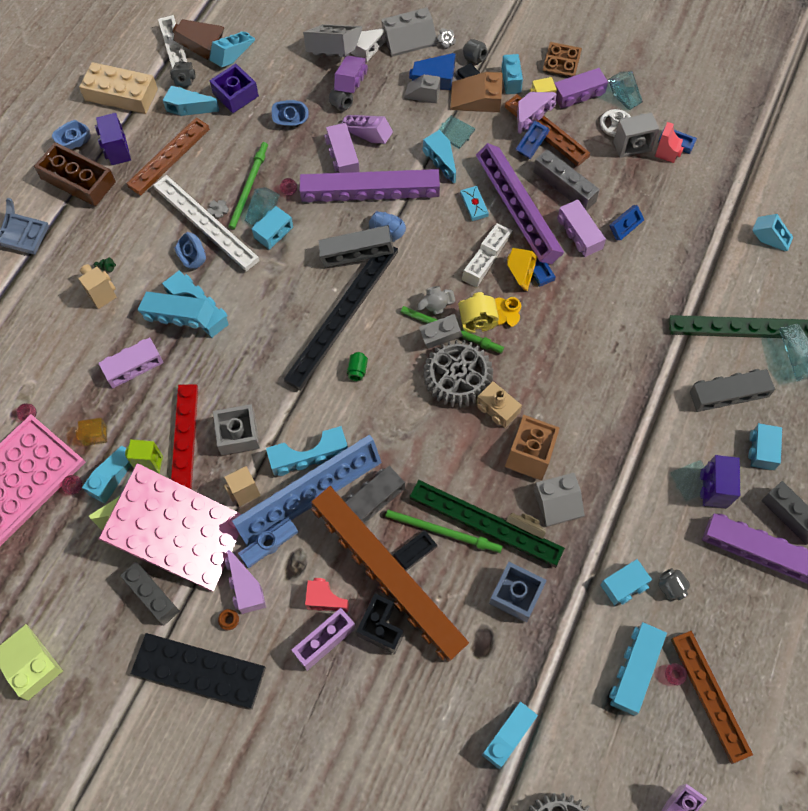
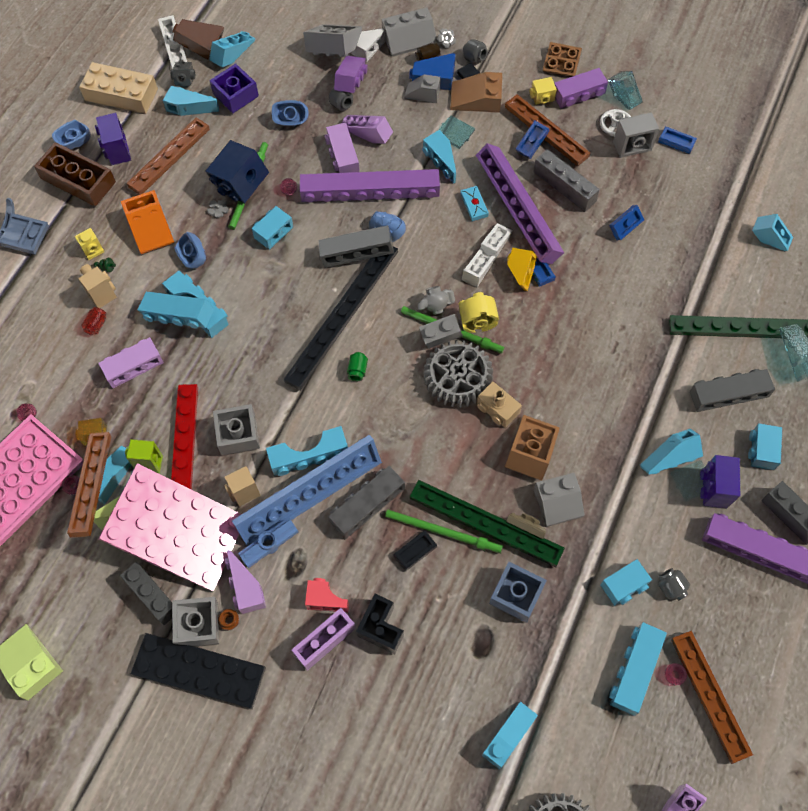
white plate [153,175,259,271] -> none
clear light blue slope [244,187,280,226] -> none
dark orange brick [311,486,469,662] -> none
yellow plate [495,297,521,327] -> none
medium azure brick [501,54,523,94] -> none
lavender slope [517,92,557,134] -> none
lavender brick [557,200,606,257] -> none
coral arch [655,122,684,163] -> none
none -> dark orange plate [67,432,111,538]
none -> light yellow brick [75,228,104,260]
none -> clear red brick [81,307,107,335]
none -> orange slope [121,190,175,254]
none -> light grey slope [172,597,219,646]
none -> dark blue brick [205,140,269,204]
none -> dark brown brick [415,43,441,61]
none -> medium azure slope [640,428,703,475]

